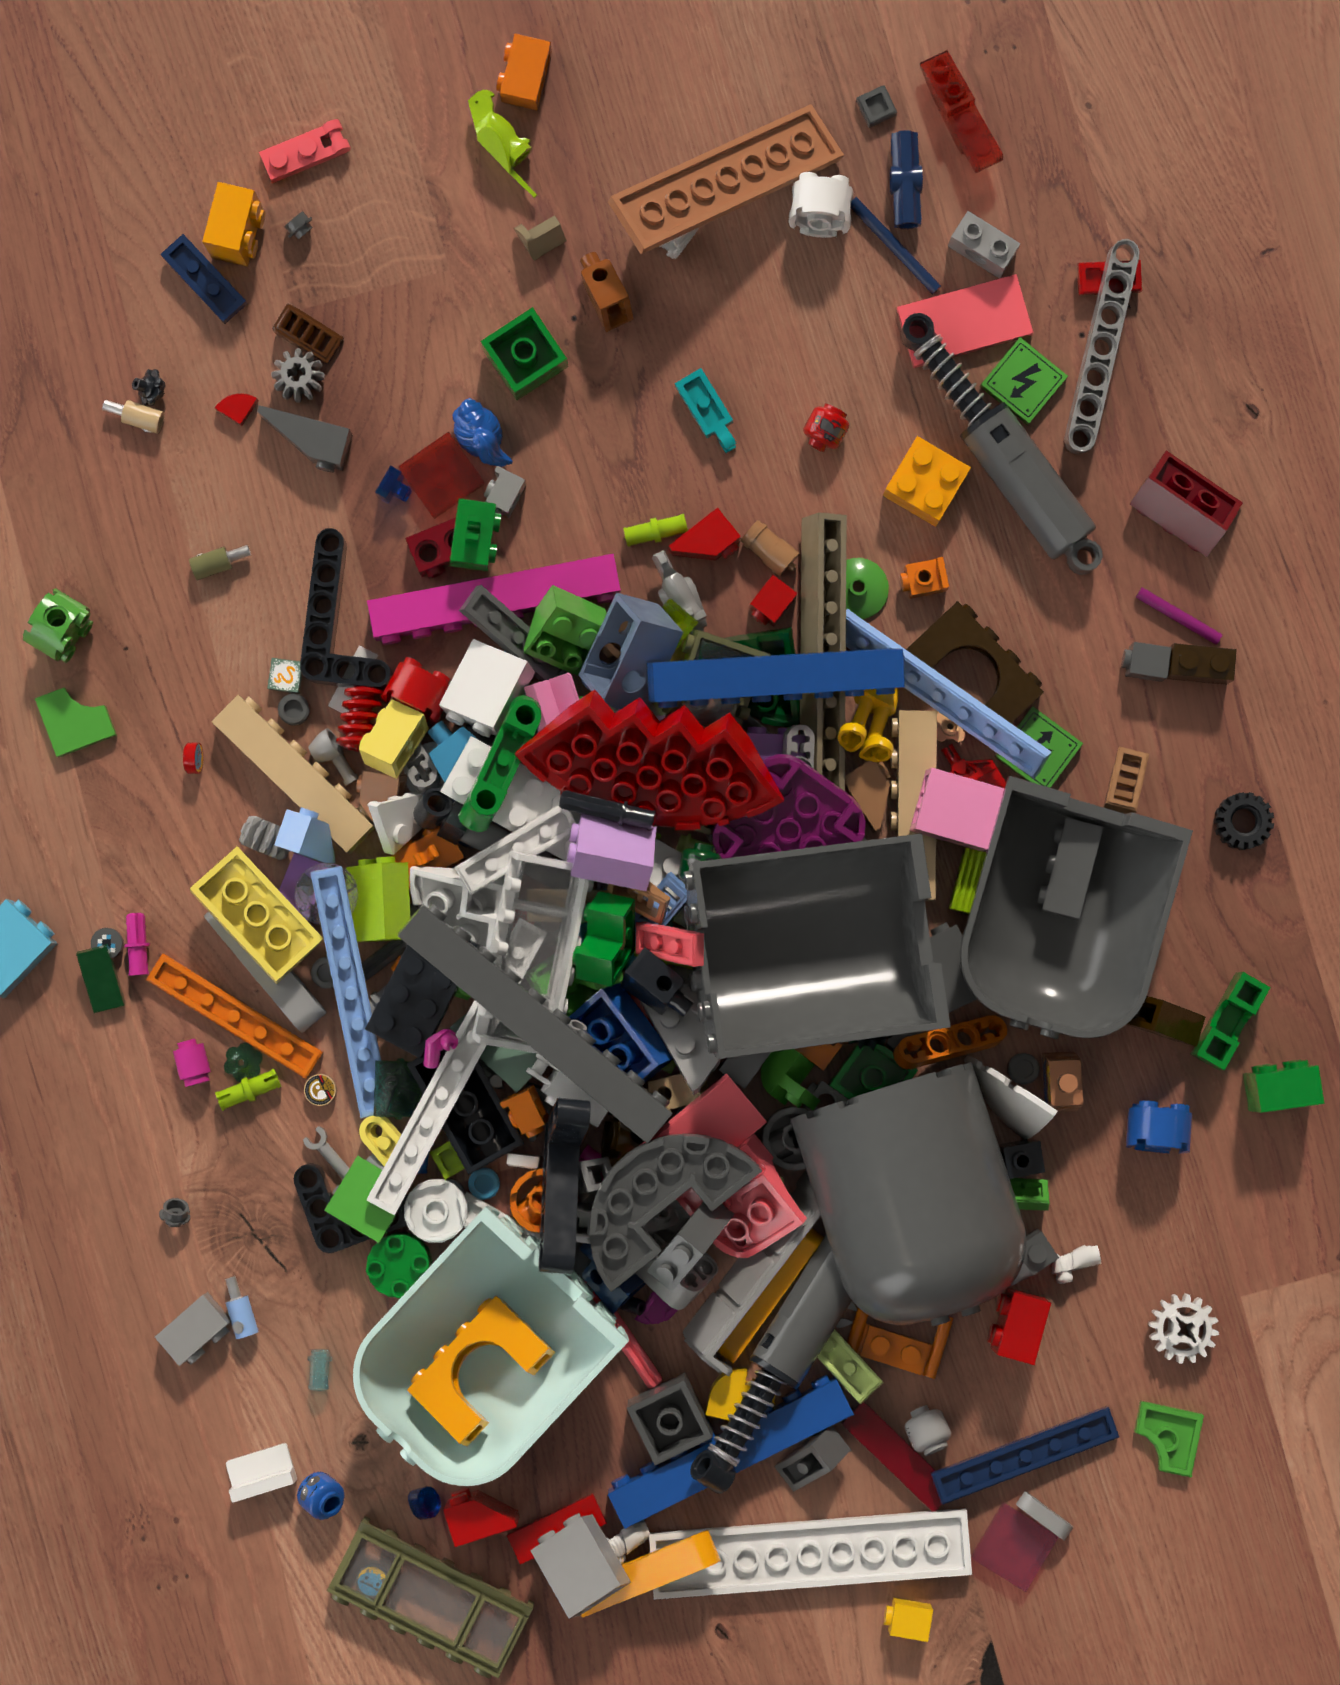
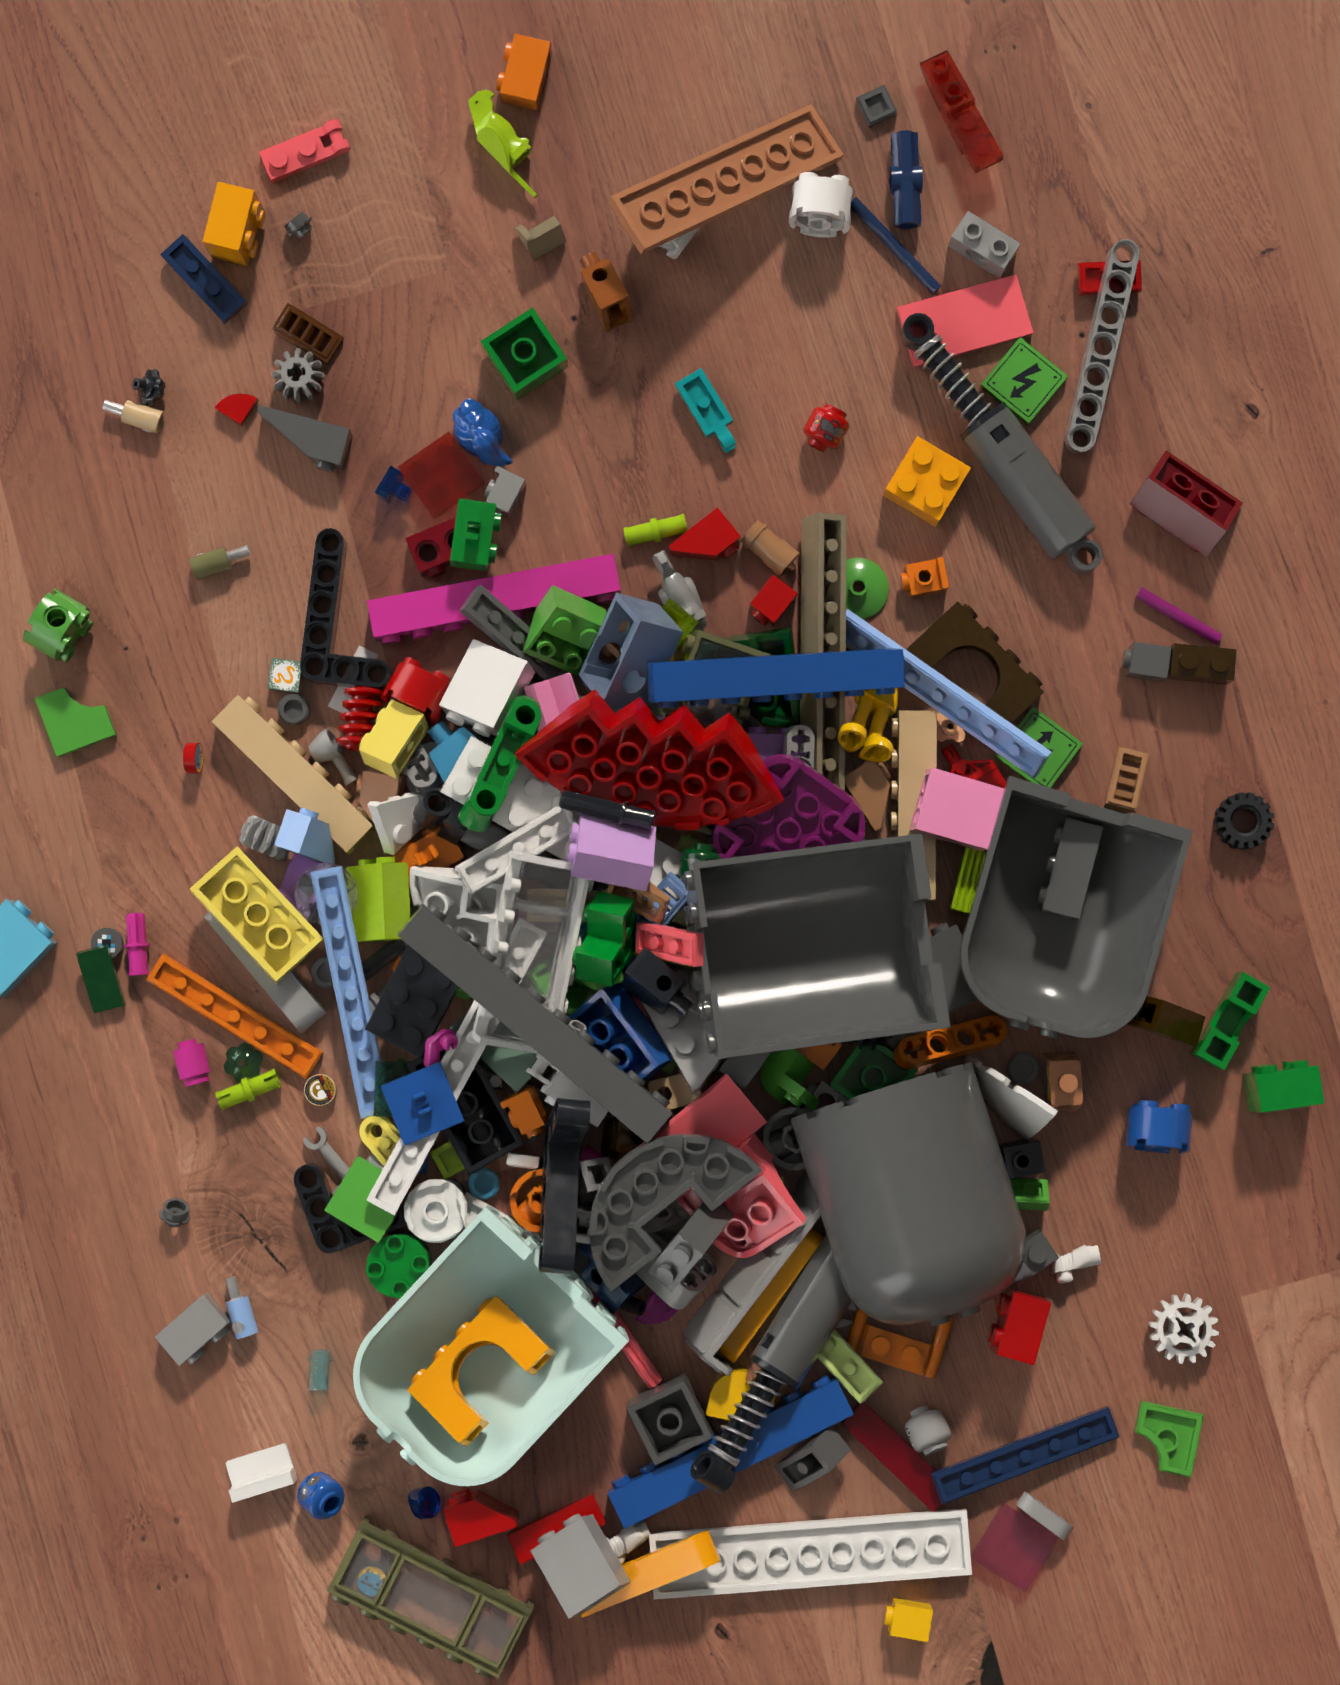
none -> blue piece [381,1062,464,1145]

